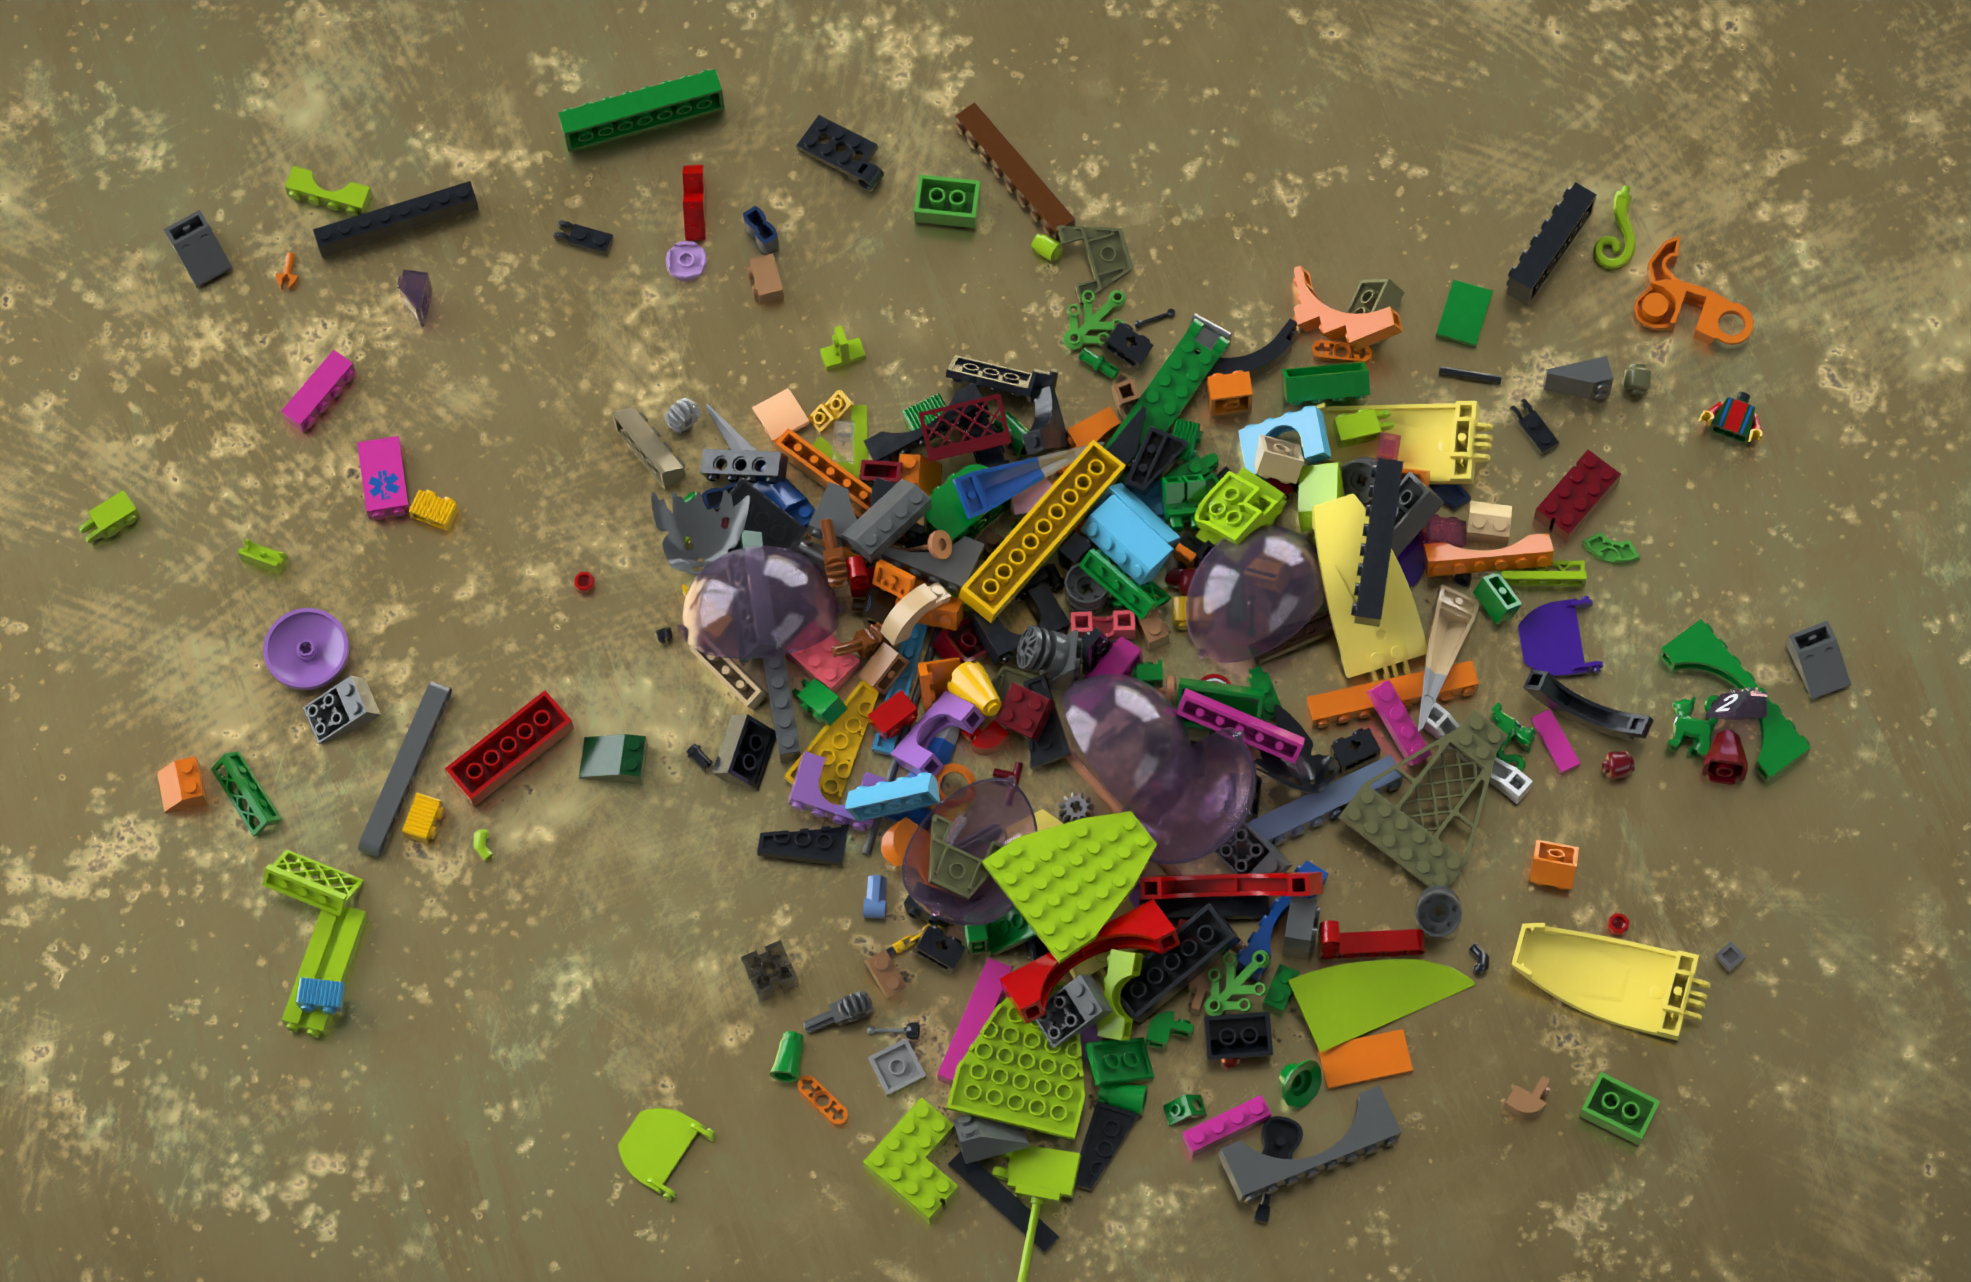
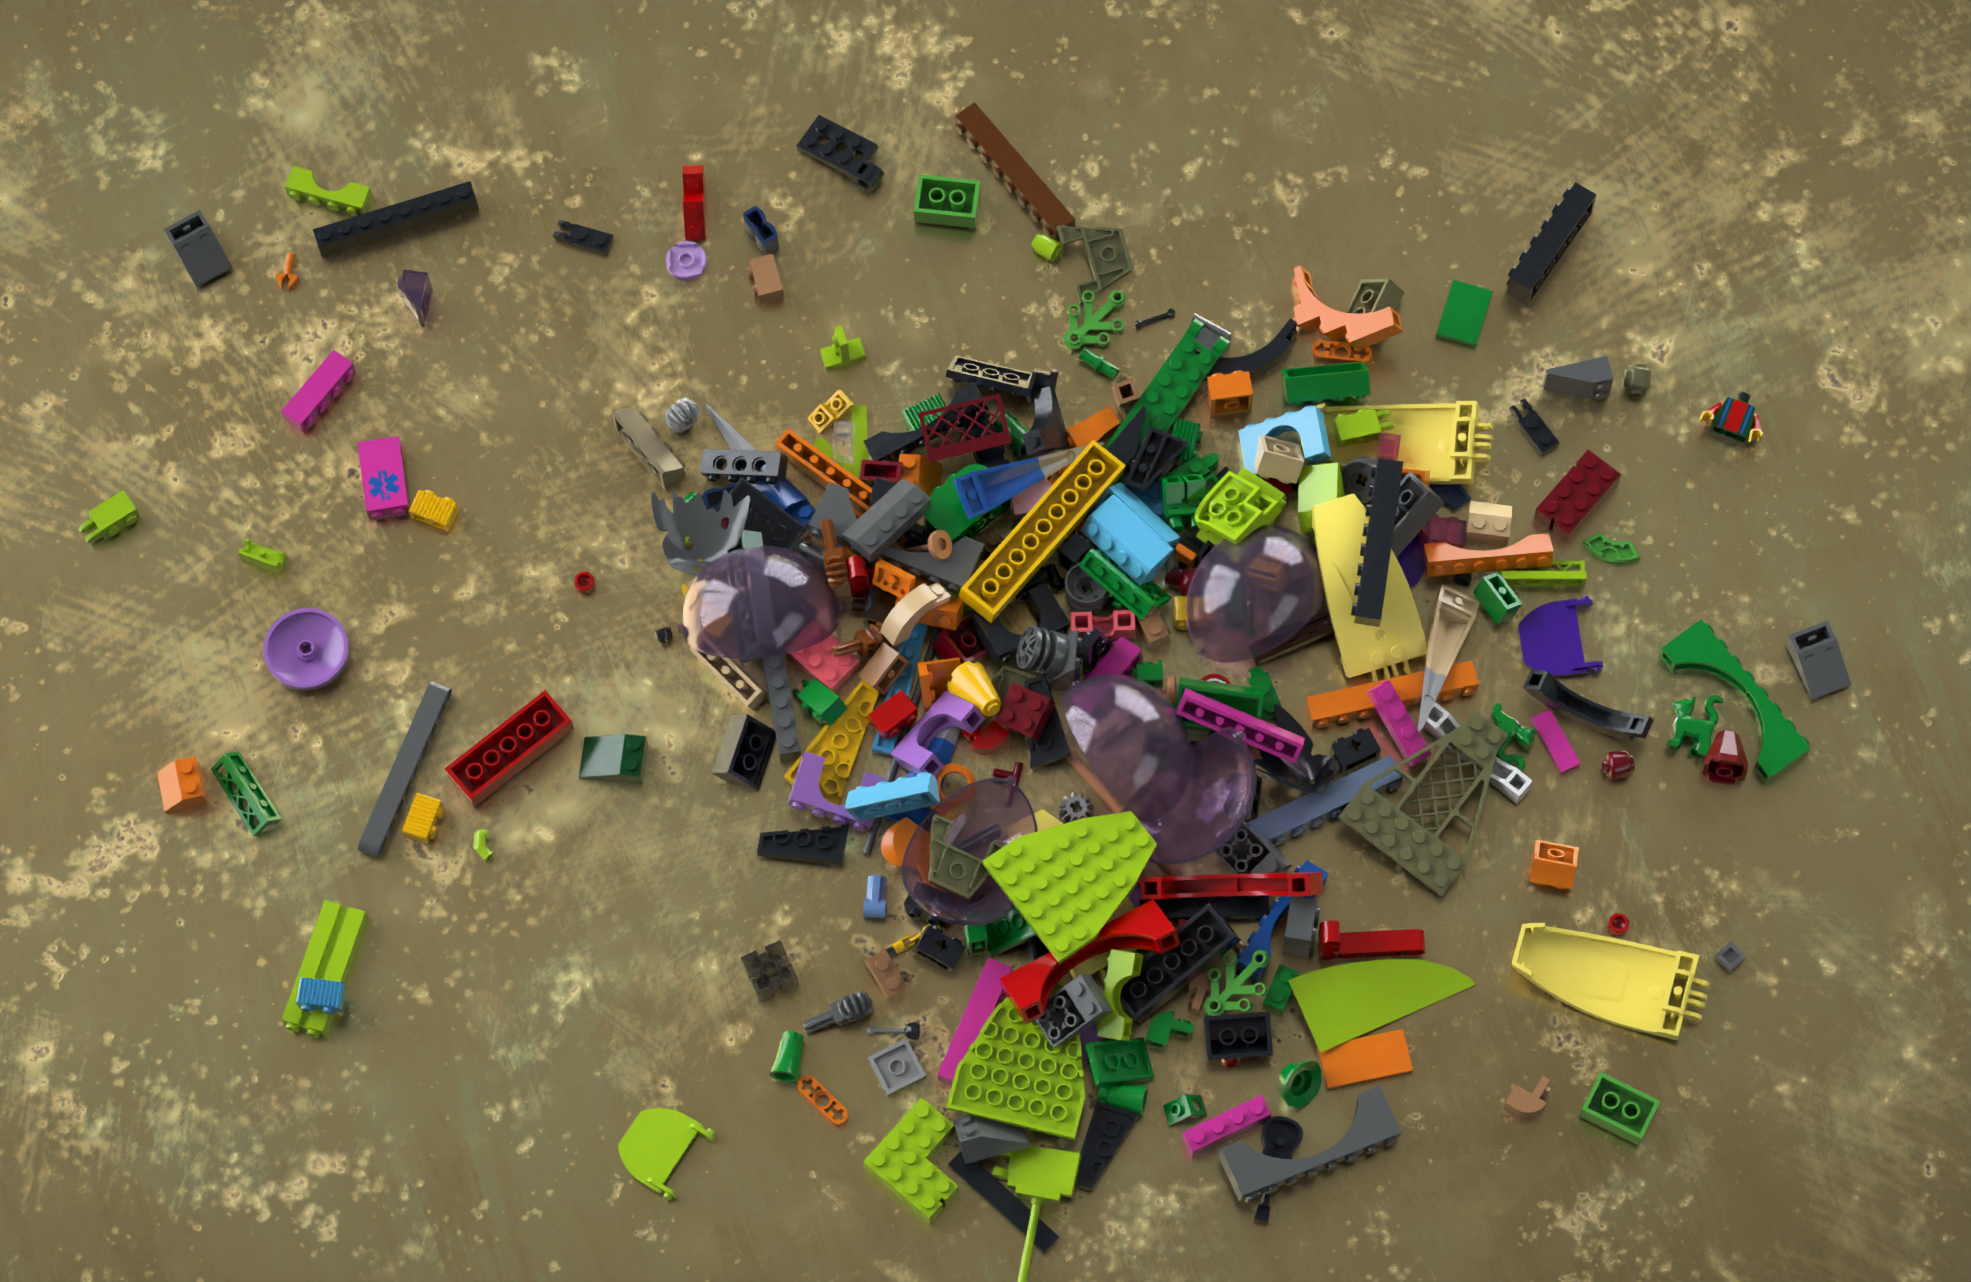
lime fence [262,849,364,916] -> none
dark grey slope [303,675,381,744] -> none
green brick [558,69,725,152] -> none
black pin [686,744,713,771] -> none
light nougat slope [752,388,810,443] -> none
black brick [1102,322,1154,370] -> none
dark grey wheel [1416,885,1462,937] -> none
black bar [1439,366,1502,384] -> none
black arm [1469,943,1489,975] -> none
lime plant [1593,185,1636,270] -> none
orange animal [1634,236,1754,345] -> none
clear purple slope [1706,687,1767,720] -> none

